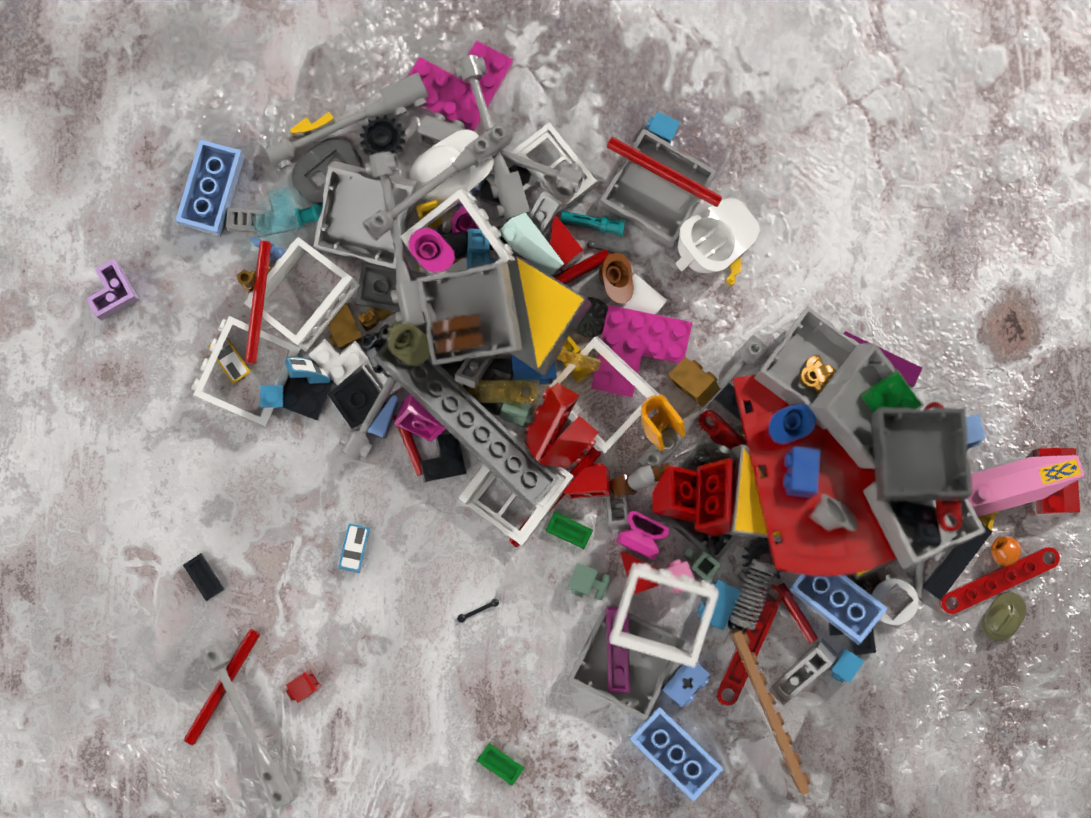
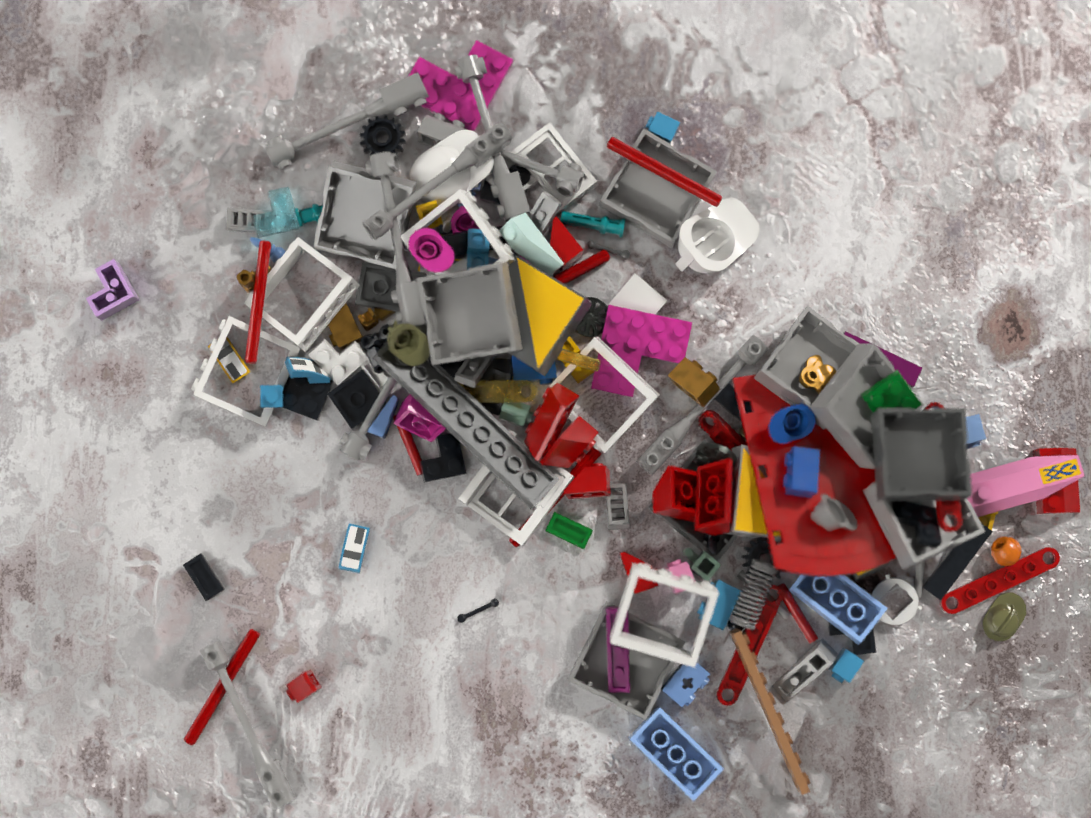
light blue brick [175,139,245,237] -> none
yellow slope [290,112,336,138] -> none
dark grey piece [292,137,363,206] -> none
reddish brown wheel [432,315,485,353] -> none
green tile [477,743,525,786] -> none
sand green brick [568,563,611,601] -> none
dark orange piece [599,253,634,304] -> none
piece [610,462,670,500] -> none
dark pink piece [615,511,669,560] -> none
light orange piece [641,394,686,451] -> none
yellow piece [725,257,742,286] -> none

